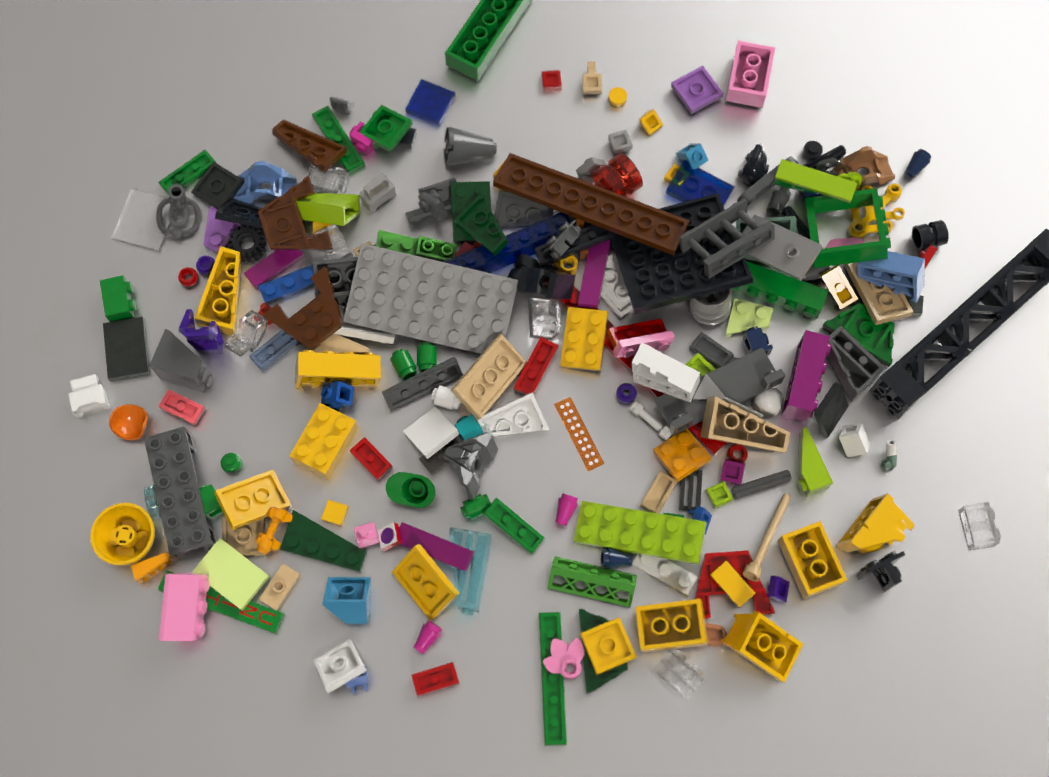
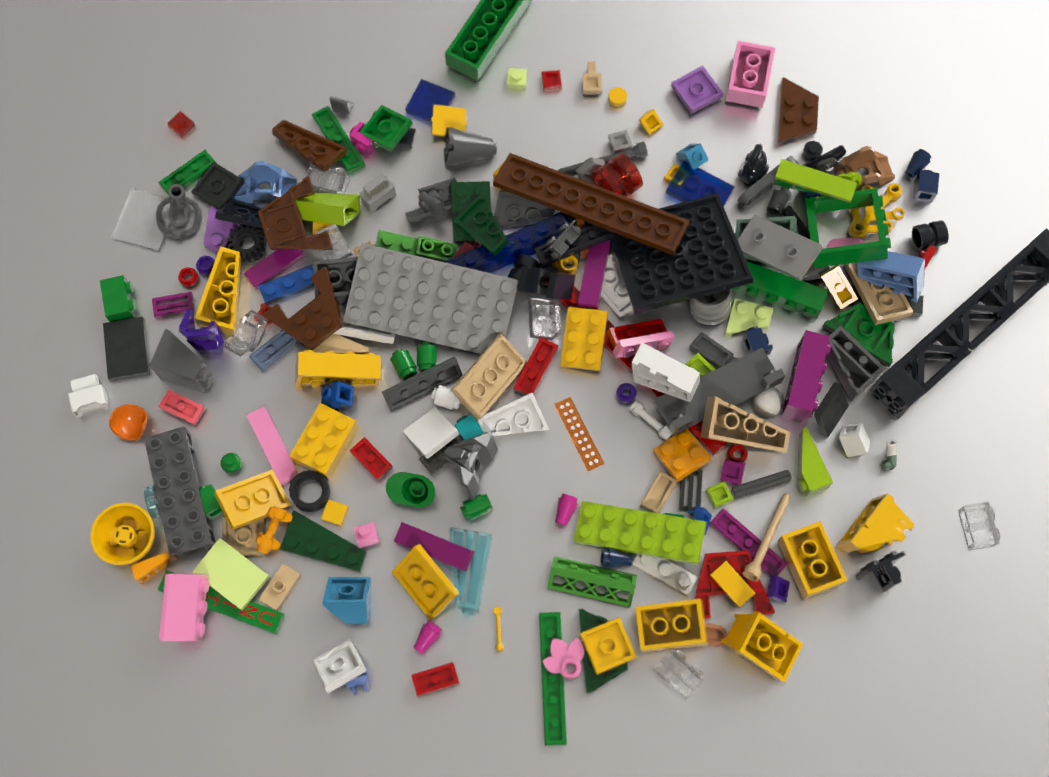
tile [377,522,402,551] -> none
green tile [483,498,544,554] -> none
dark grey fence [679,198,775,279] -> none
light grey piece [692,374,763,418] -> none
none -> magenta tile [152,292,195,319]
none -> clear red plate [167,111,195,138]
none -> bright pink tile [246,406,298,486]
none -> black tyre [289,470,330,512]
none -> yellow piece [430,105,467,137]
none -> yellow hinge [493,606,504,652]
none -> yellowish green plate [507,68,527,89]
none -> dark grey piece [558,141,648,174]
none -> magenta tile [709,508,788,577]
none -> reddish brown wing [777,77,819,145]
none -> dark blue brick [913,170,940,202]

